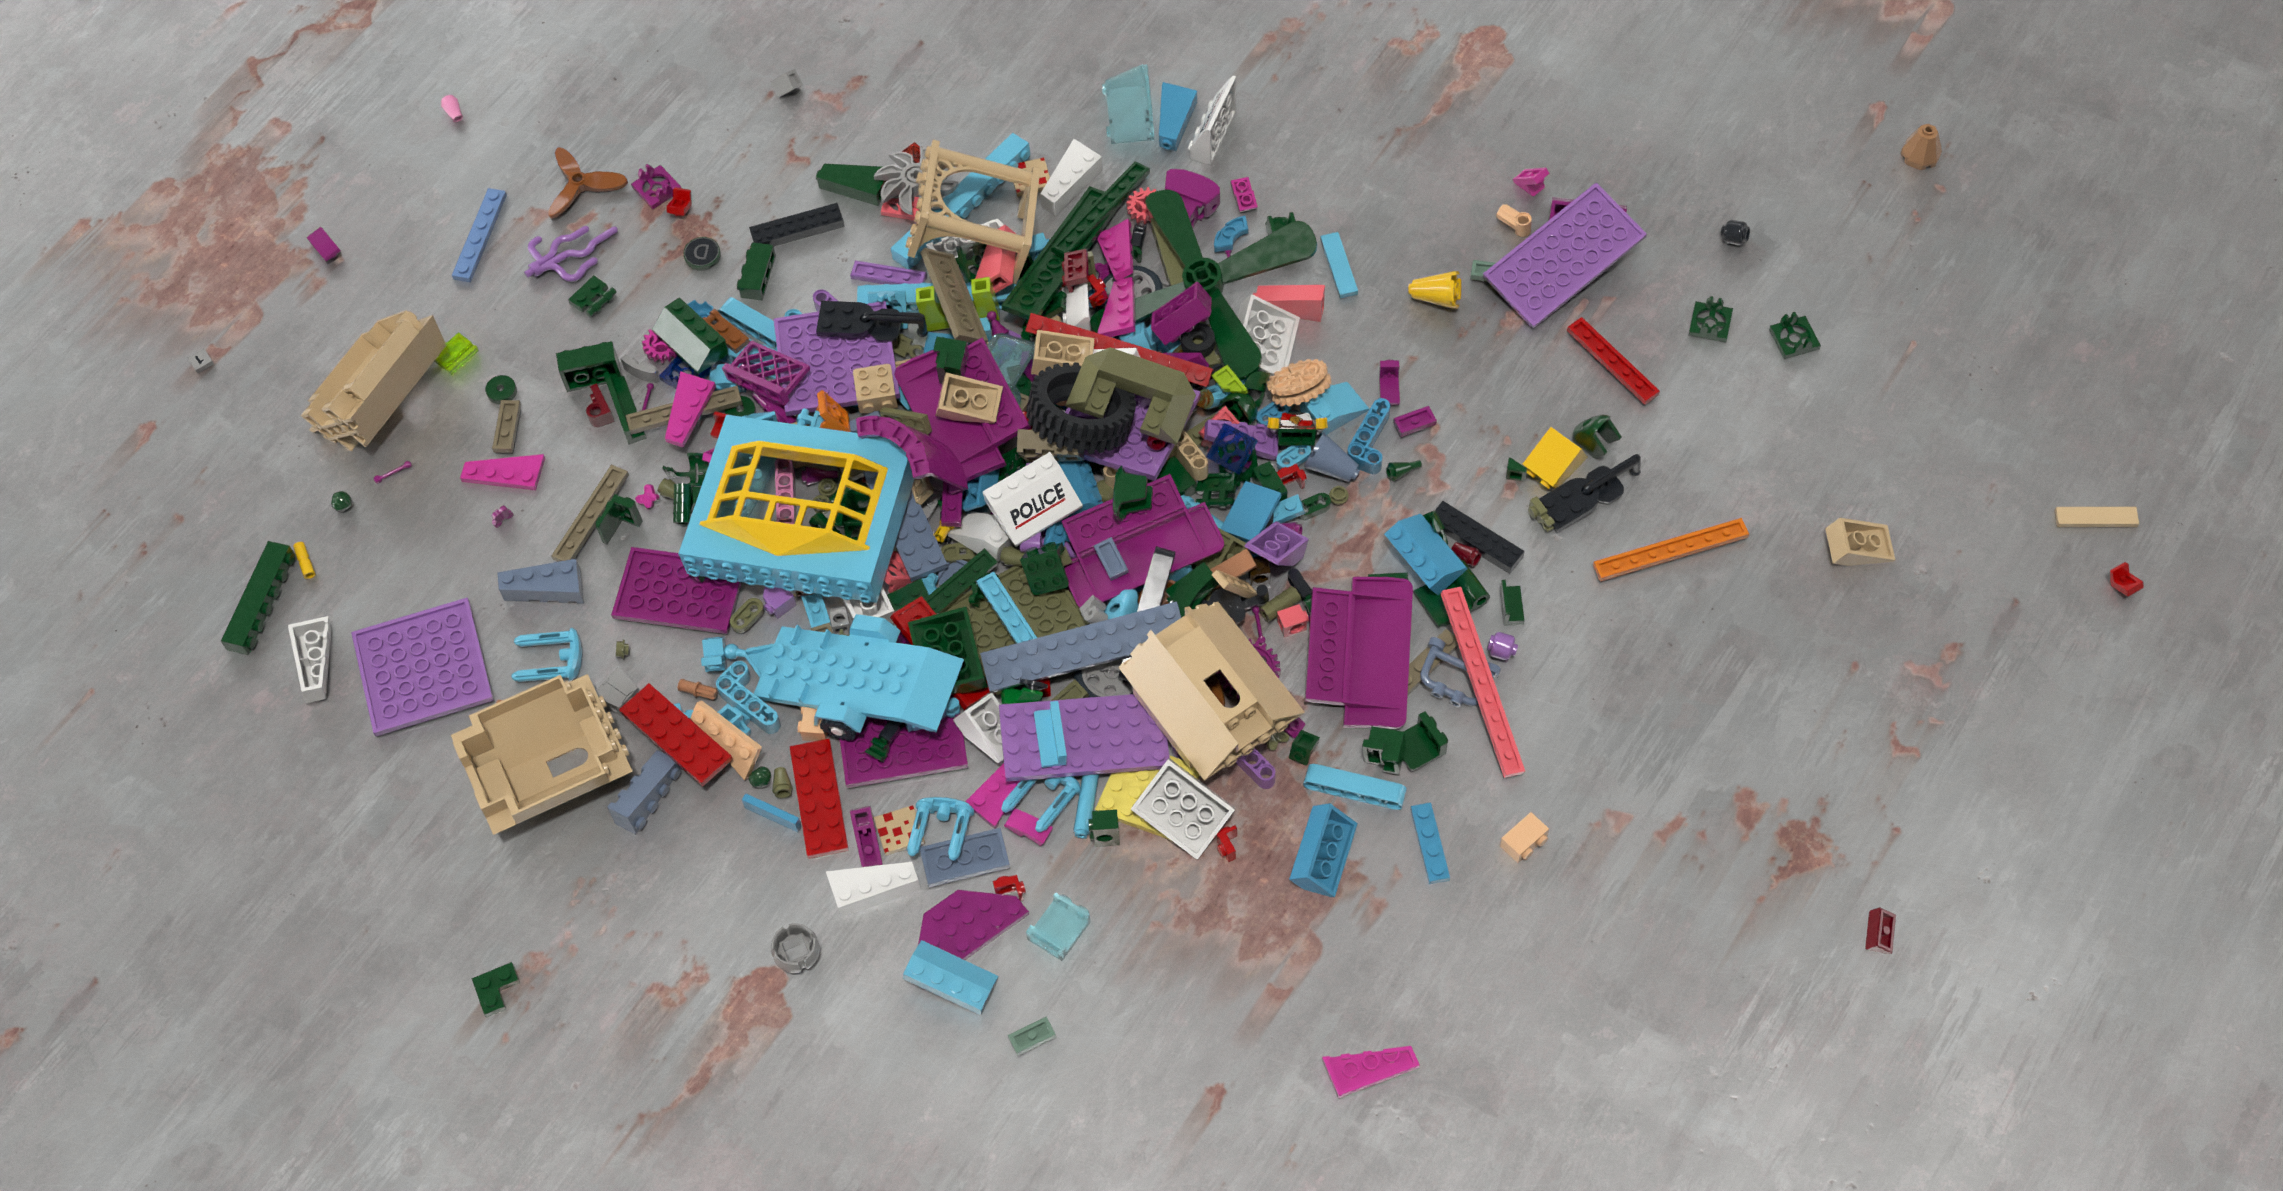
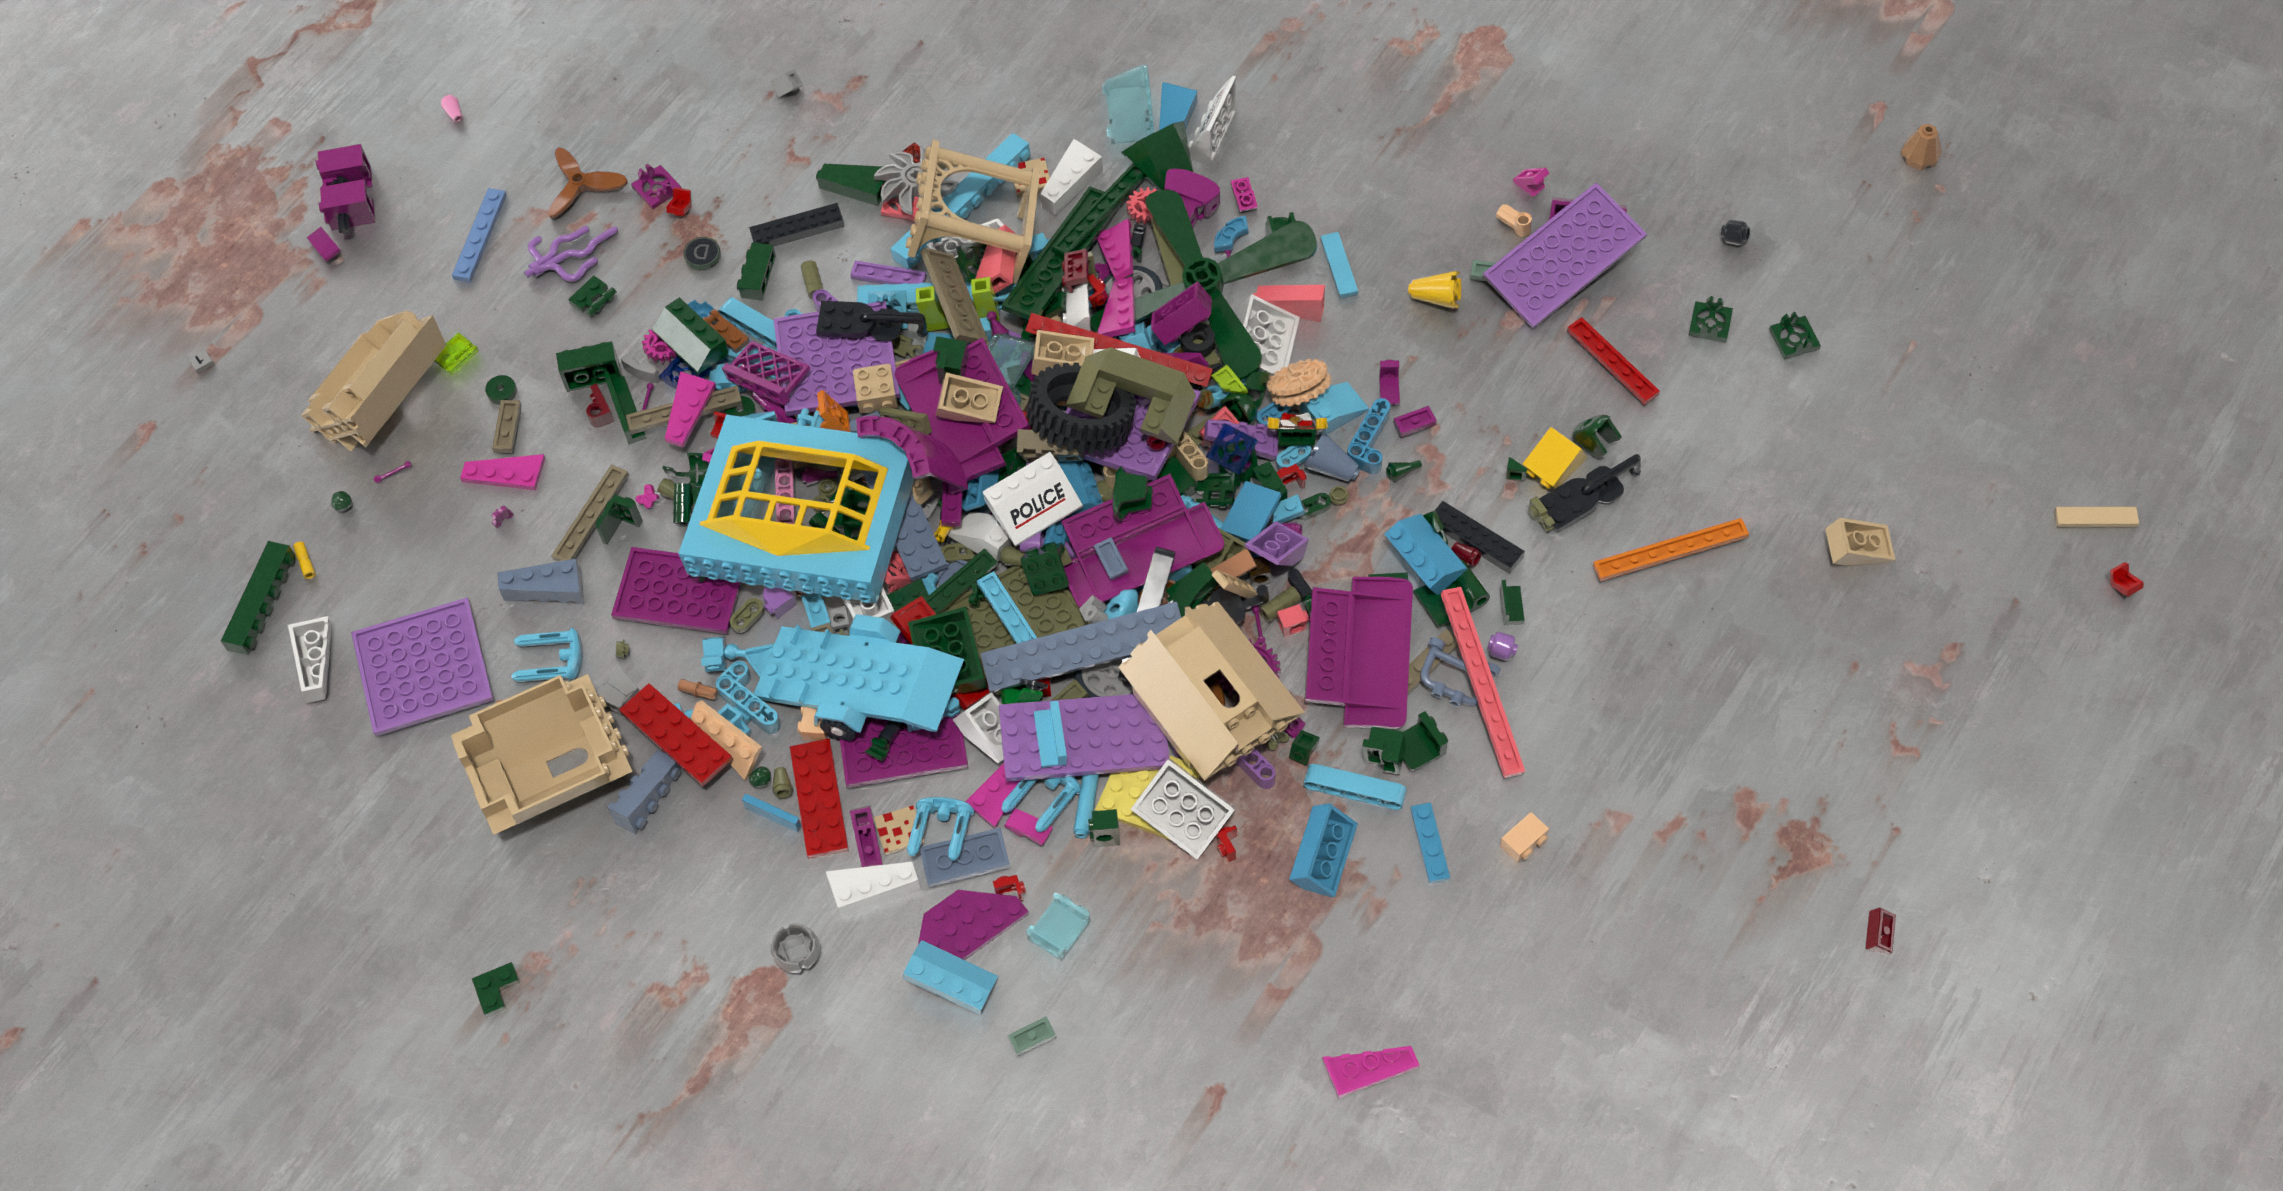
none -> magenta piece [315,144,376,235]
none -> olive axle [801,260,823,300]
none -> dark green wedge [1121,121,1193,190]

